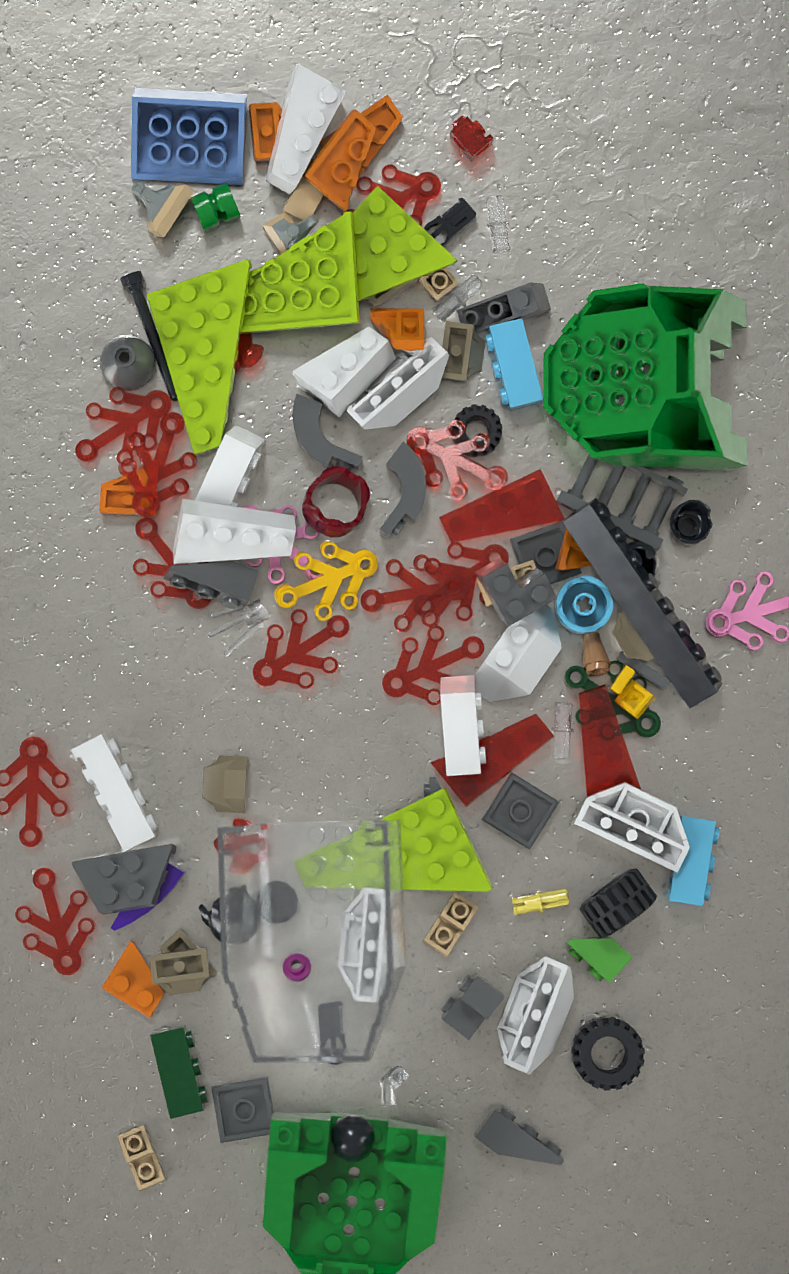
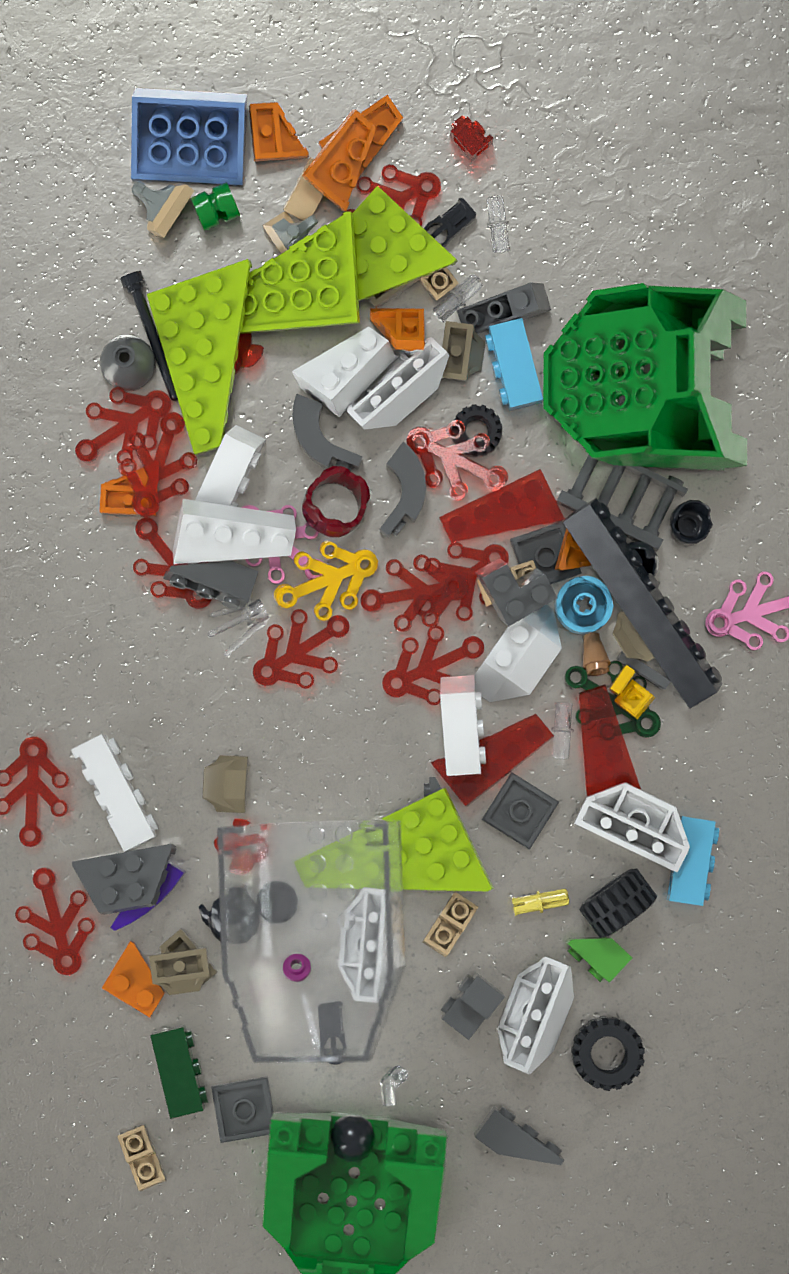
white wedge [265,63,346,195] -> none

